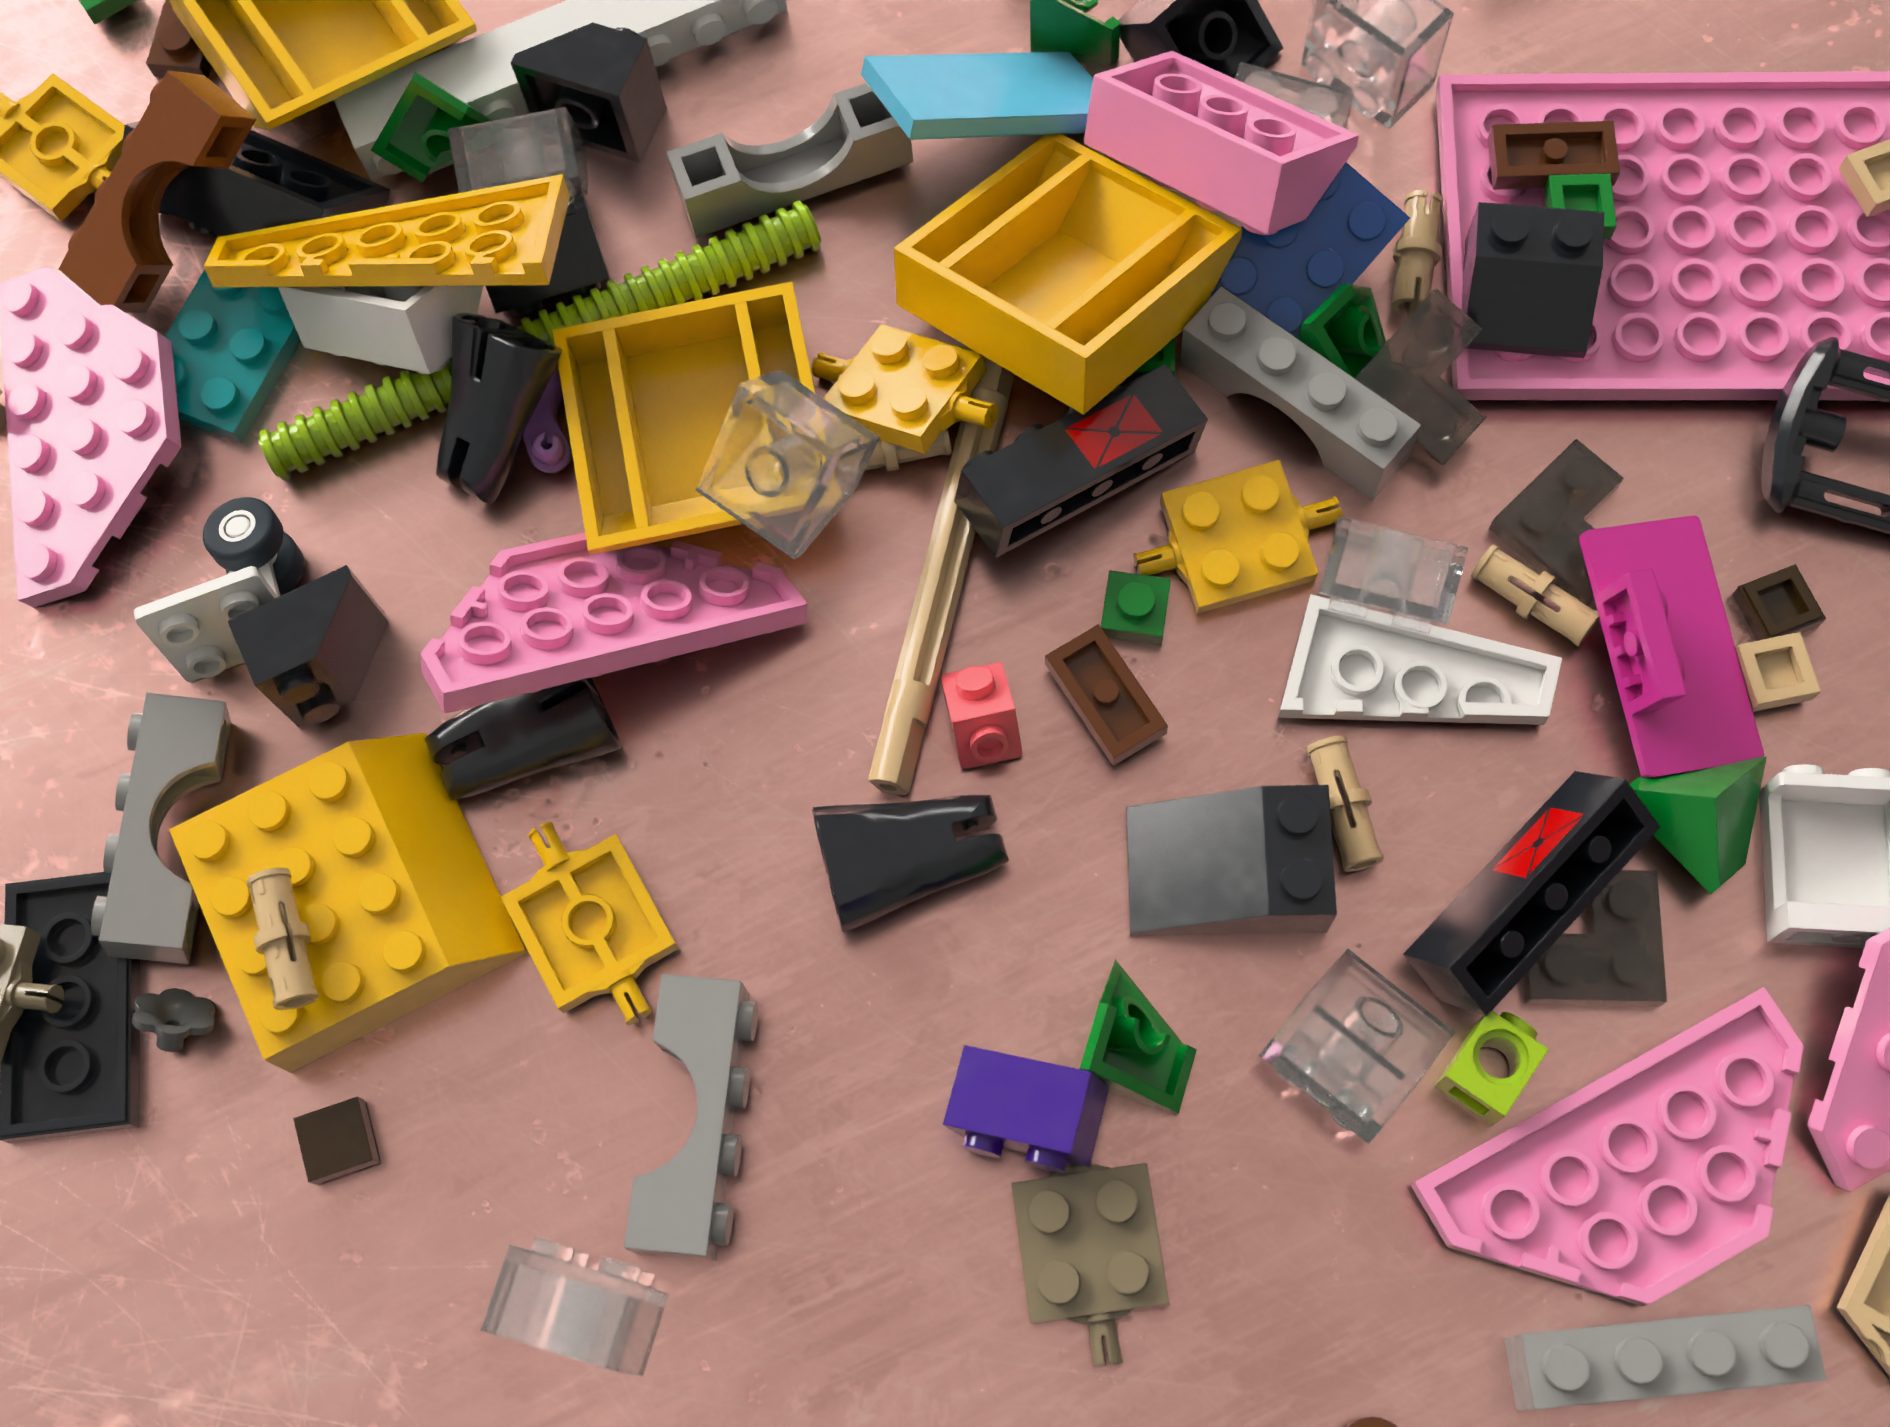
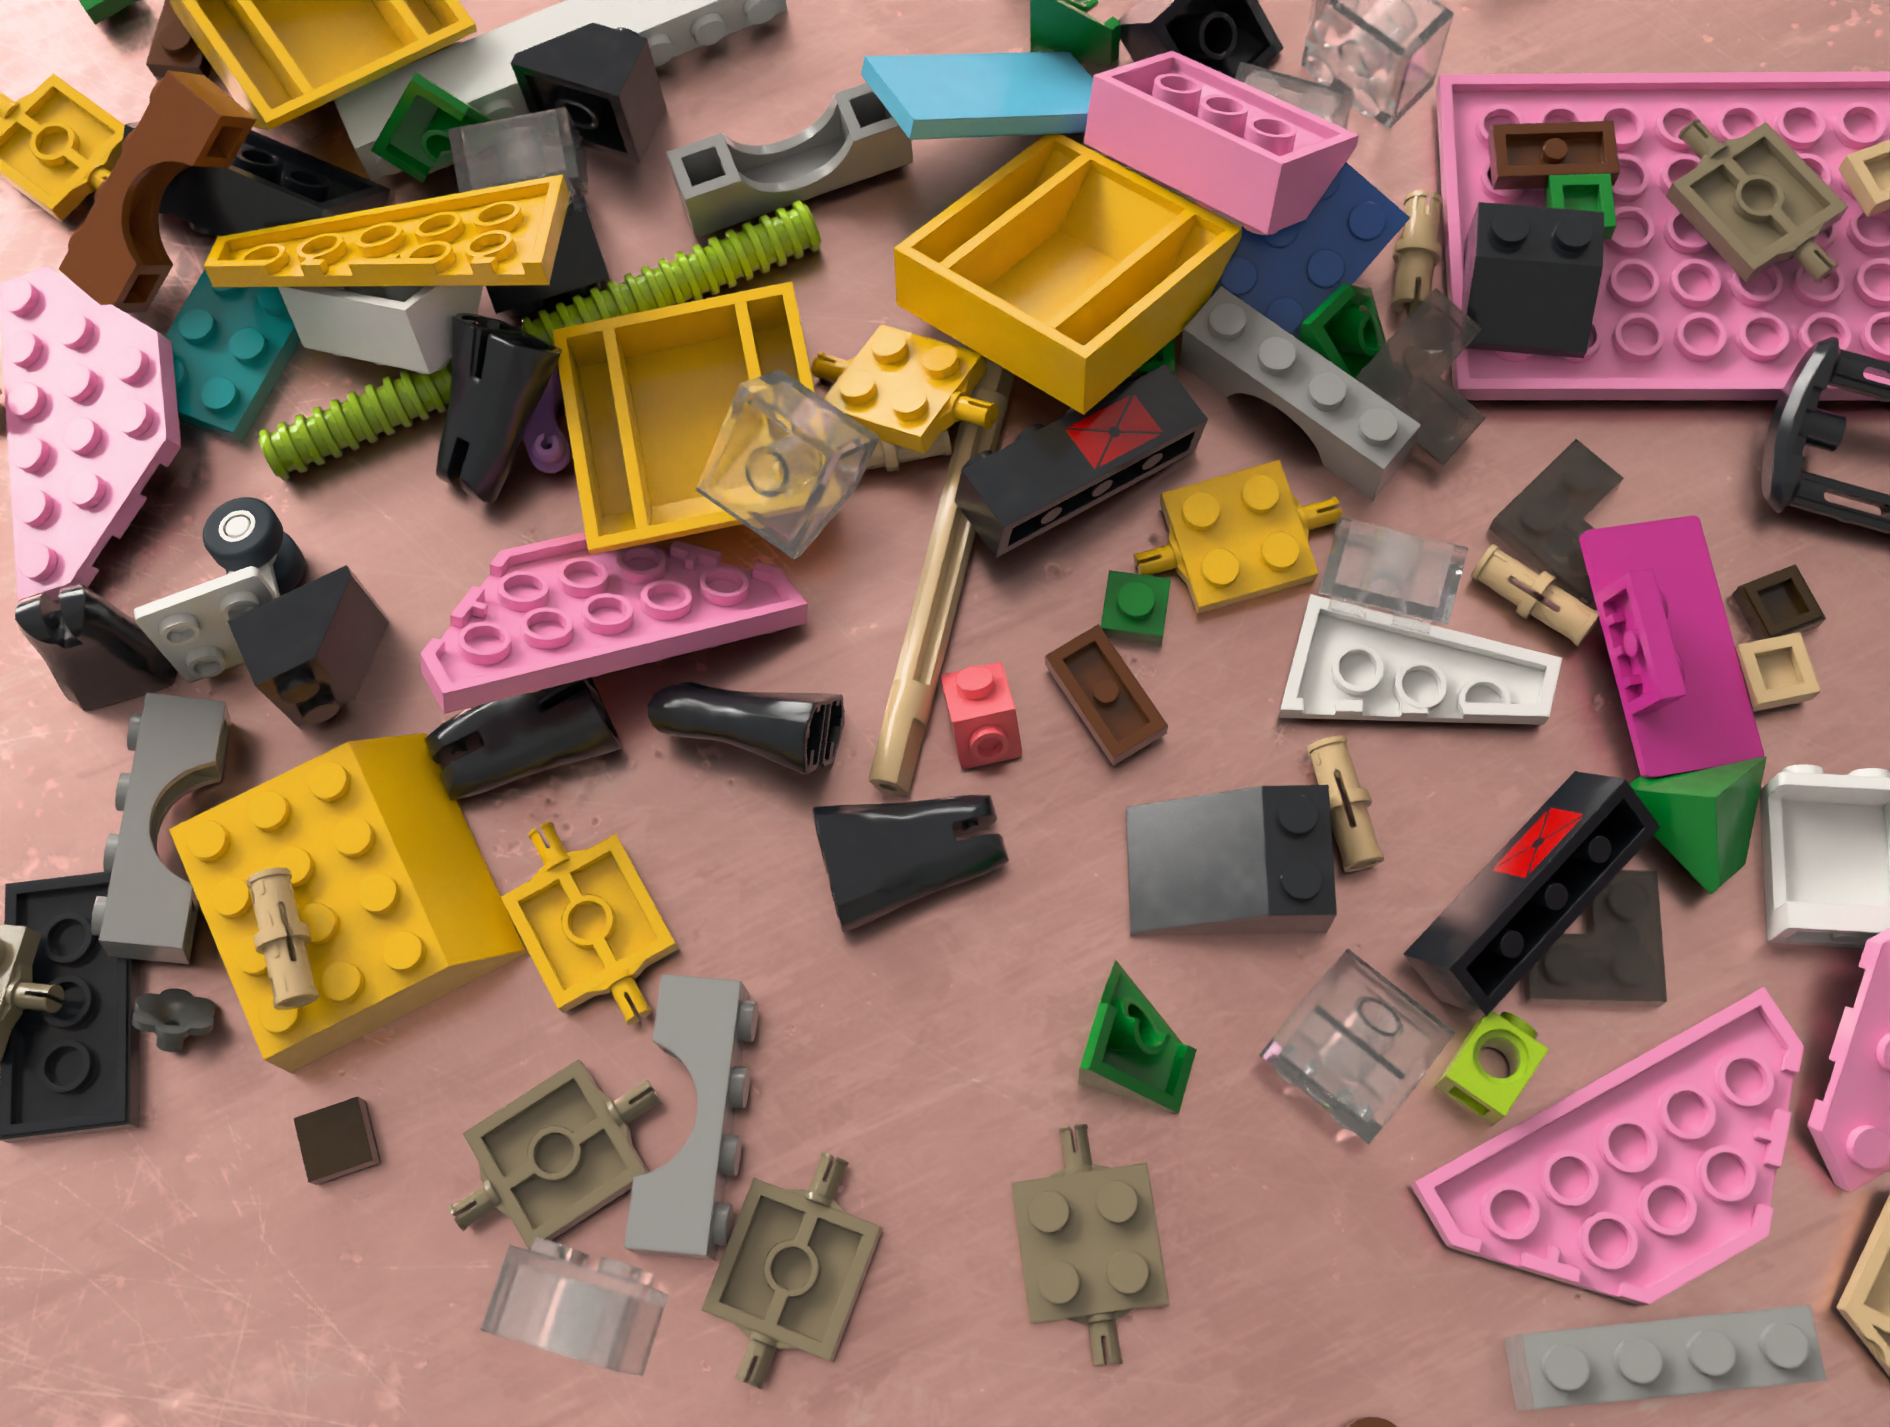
dark purple brick [943,1045,1110,1173] -> none
none -> black piece [15,583,178,711]
none -> dark tan plate [448,1059,662,1251]
none -> black piece [647,682,845,774]
none -> dark tan plate [701,1152,882,1389]
none -> dark tan plate [1666,118,1848,284]

